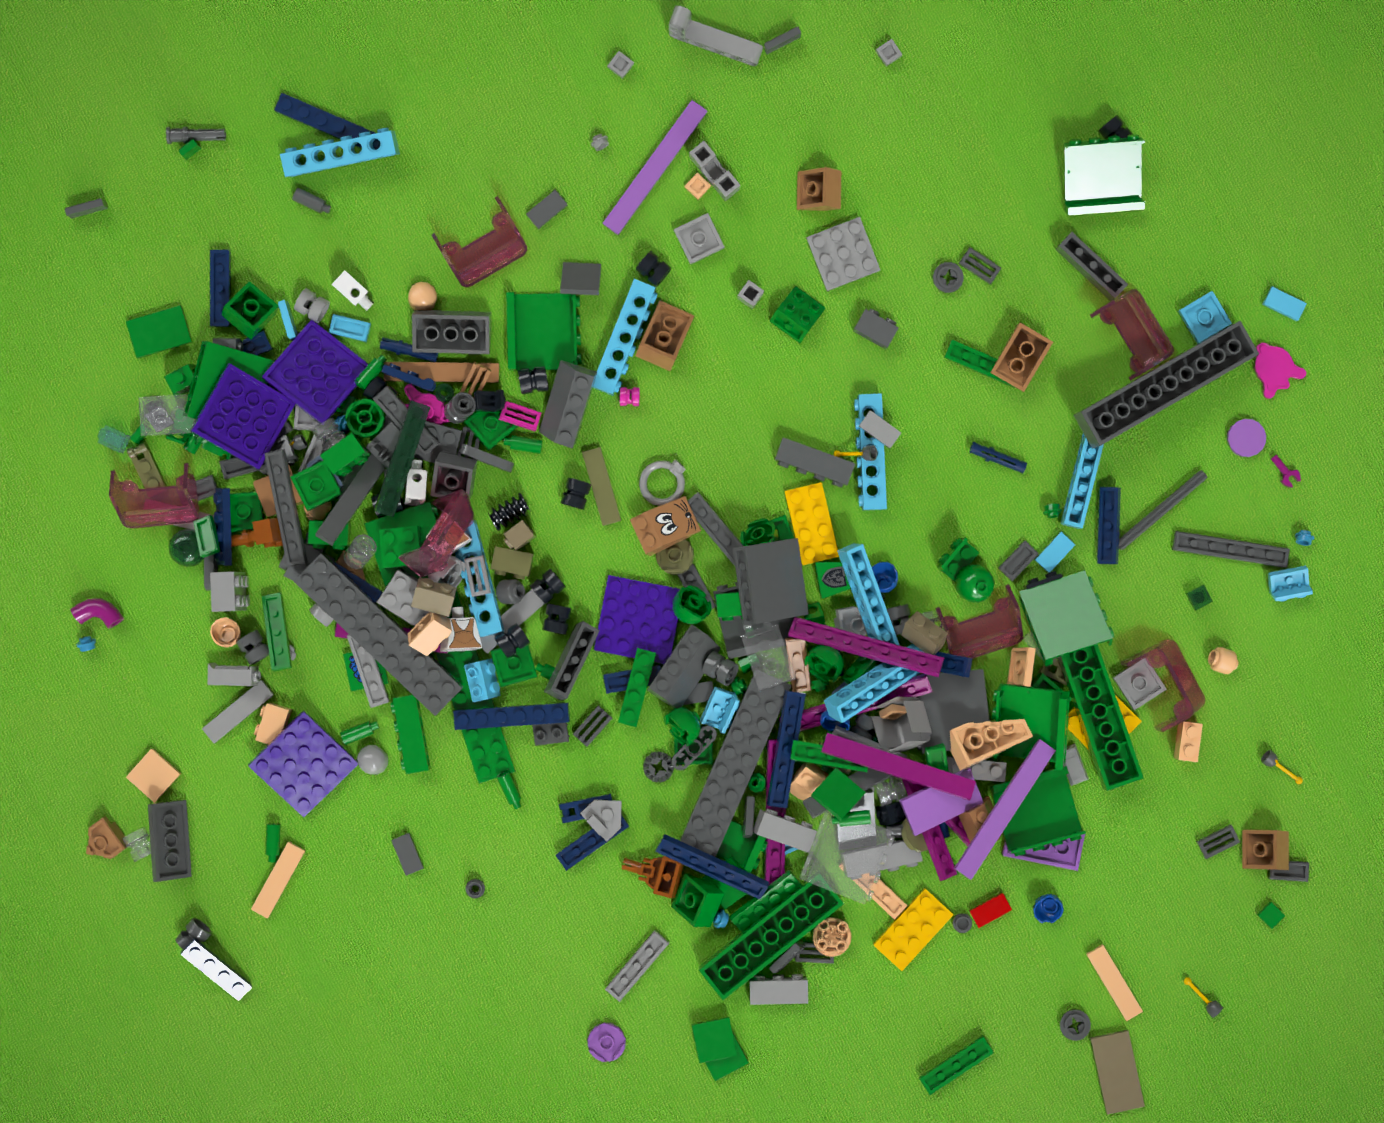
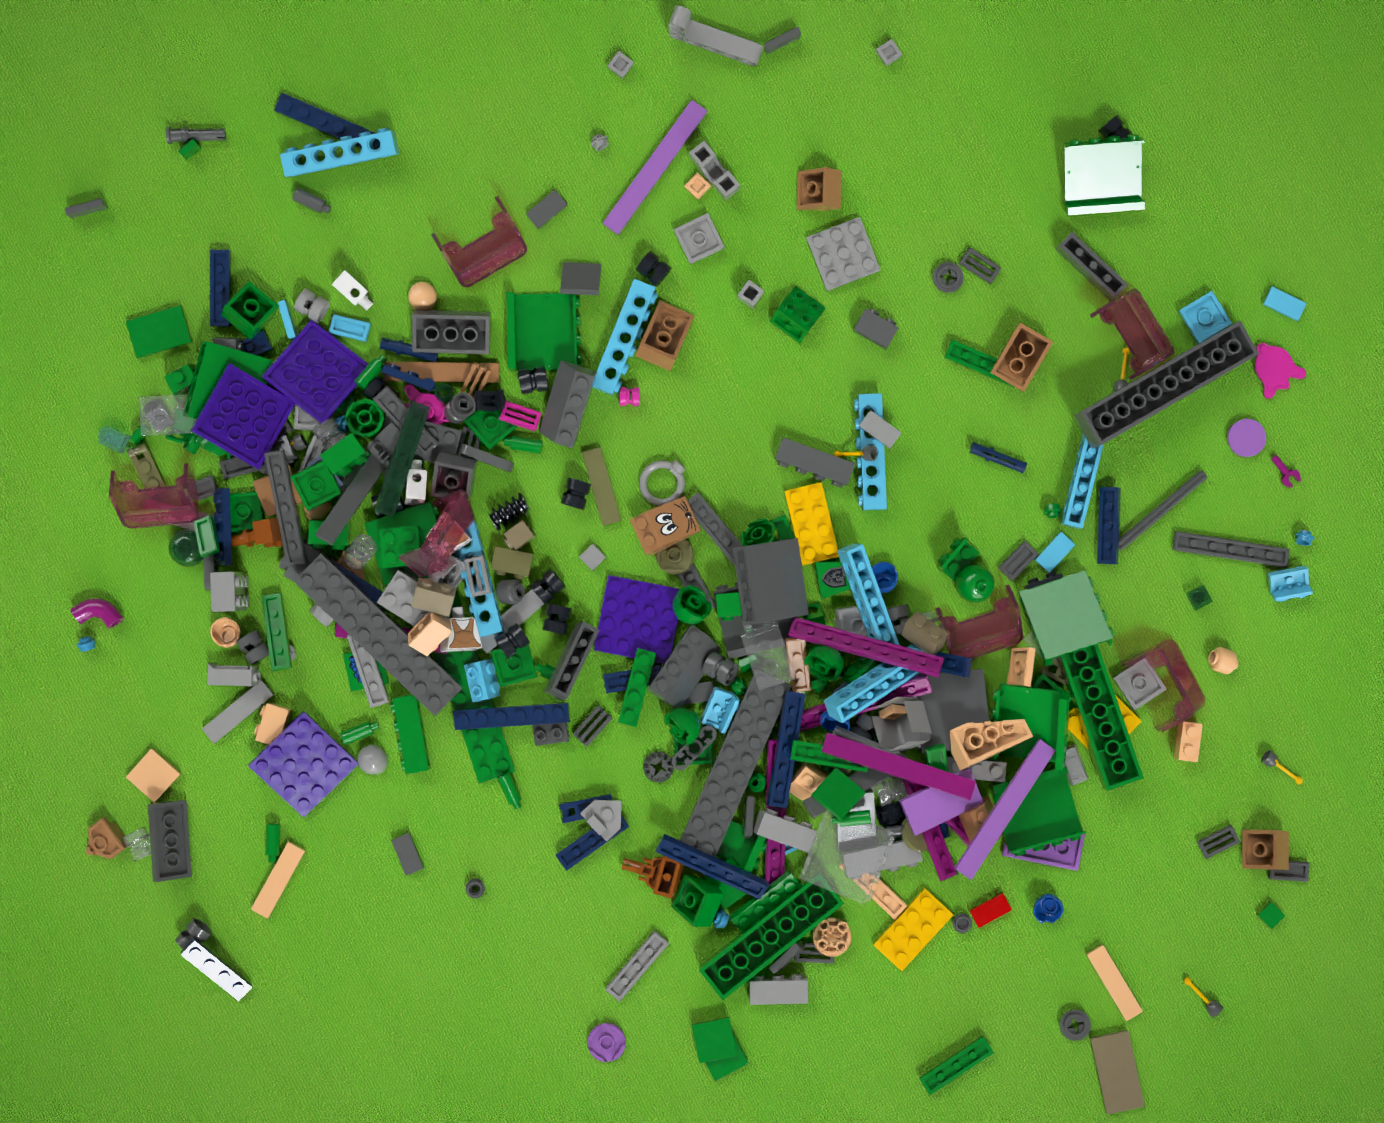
none -> light grey tile [579,544,606,571]
none -> hinge [1113,348,1130,392]

